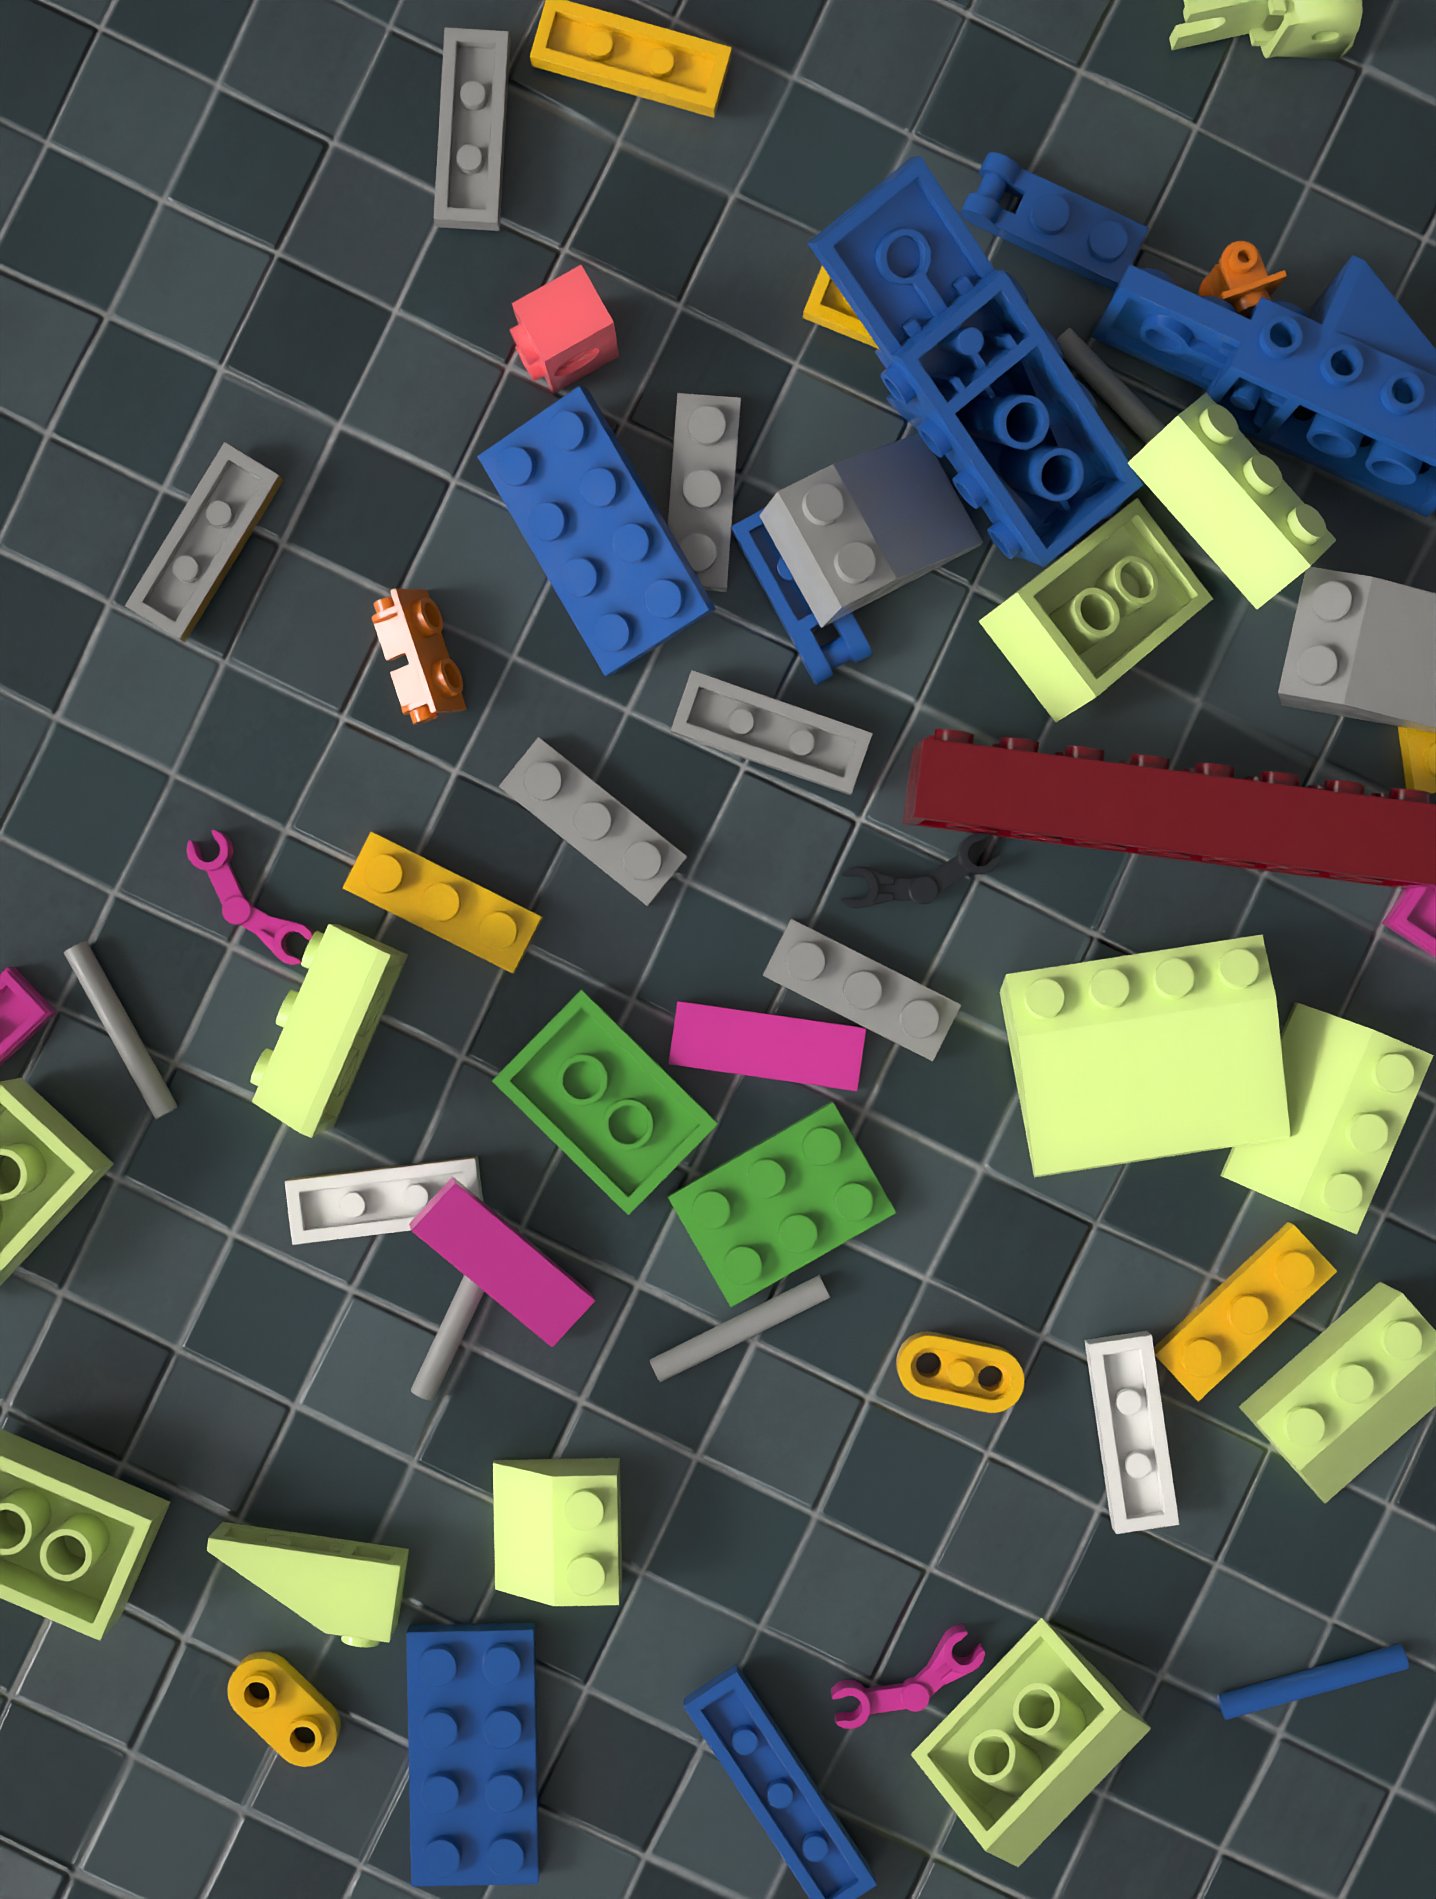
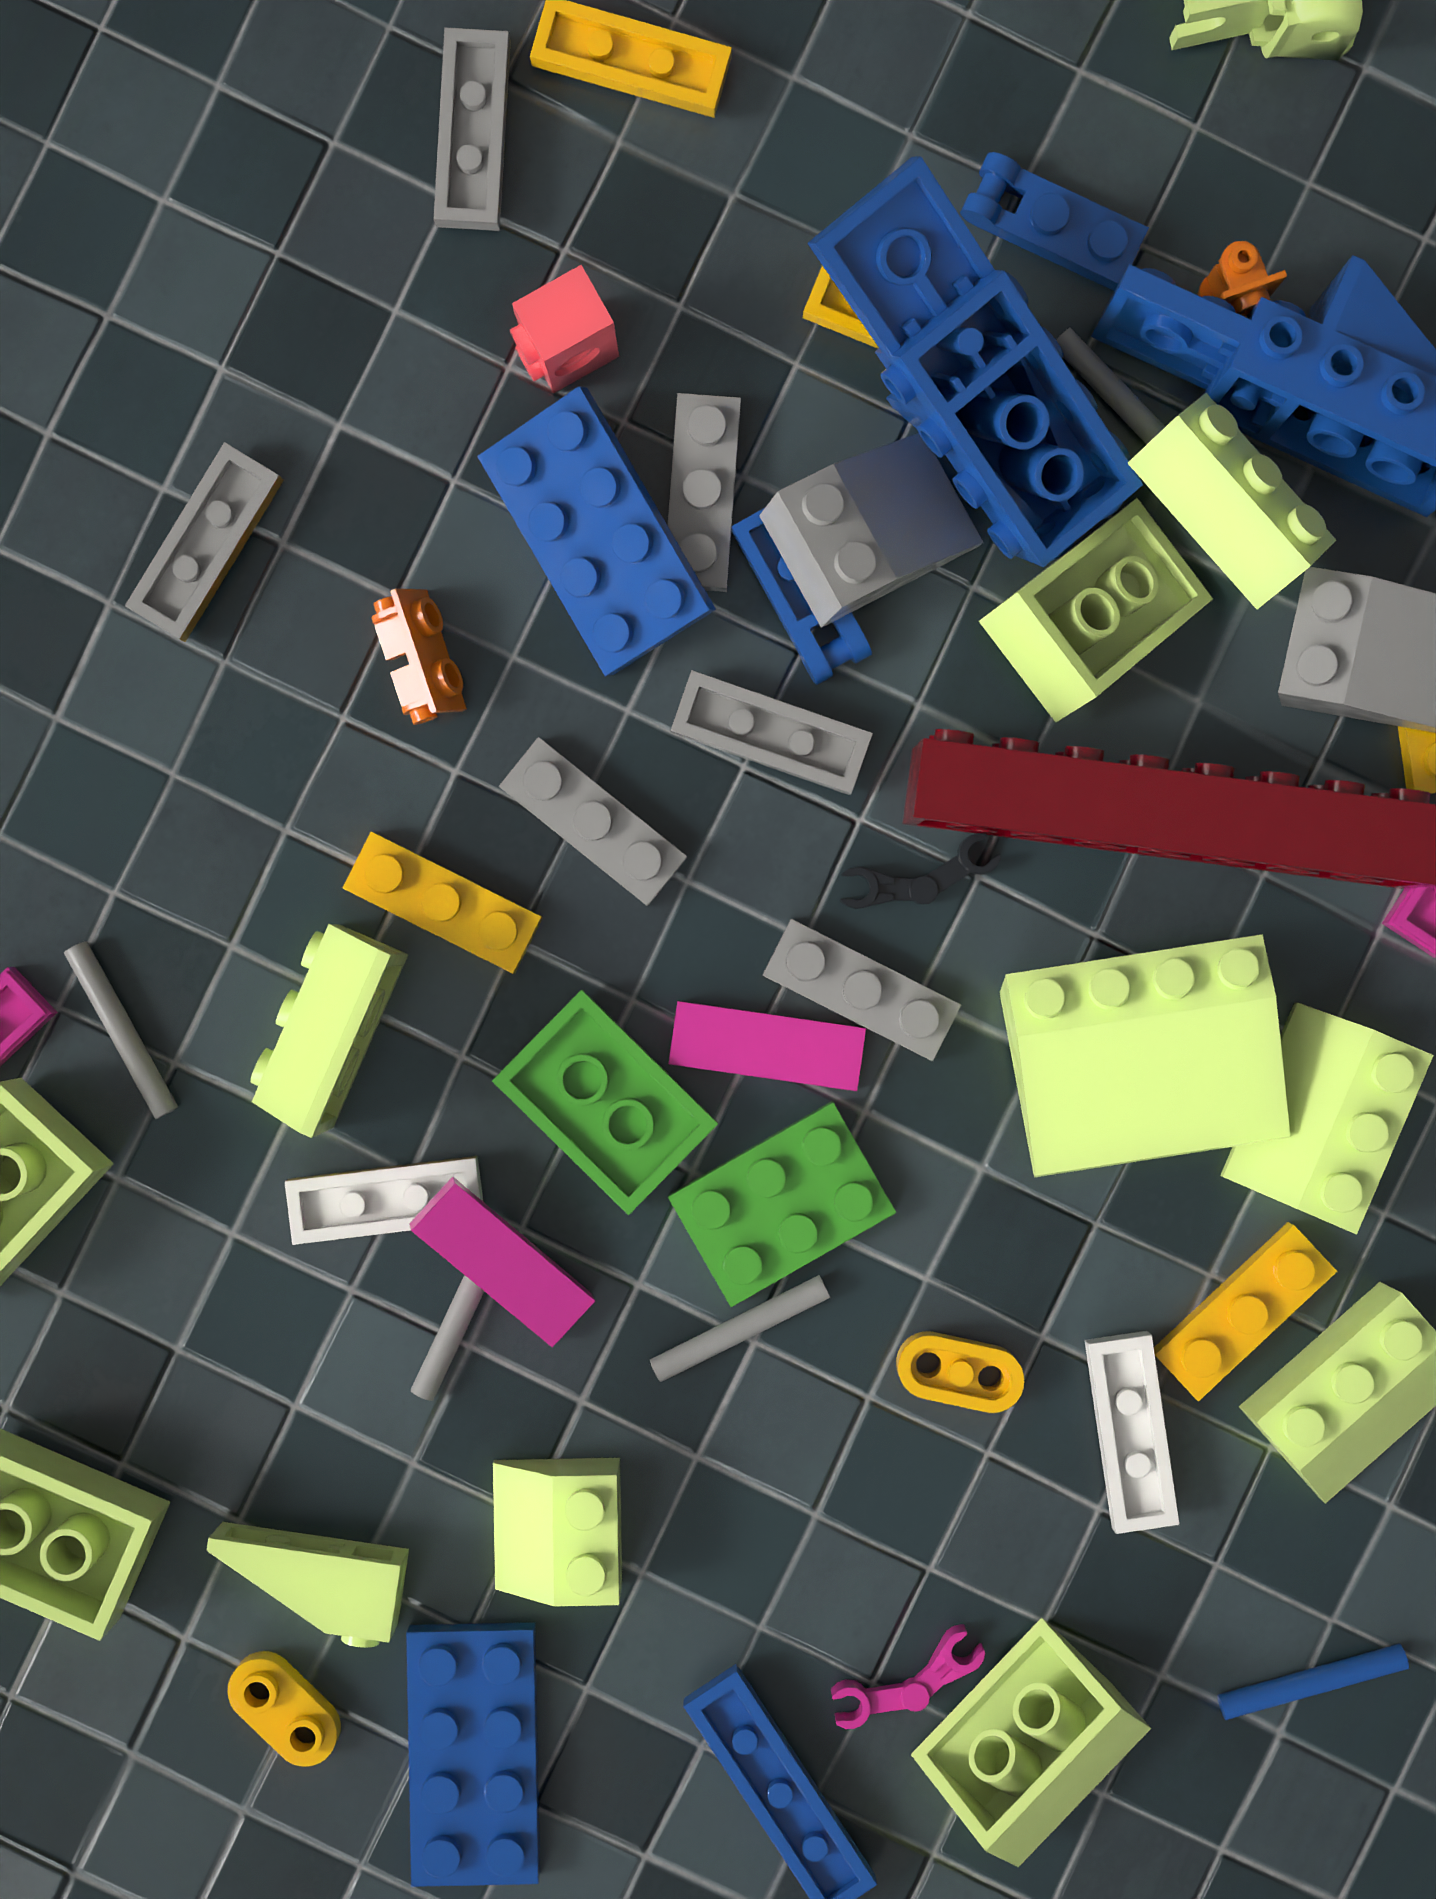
dark pink piece [187,830,315,965] -> none

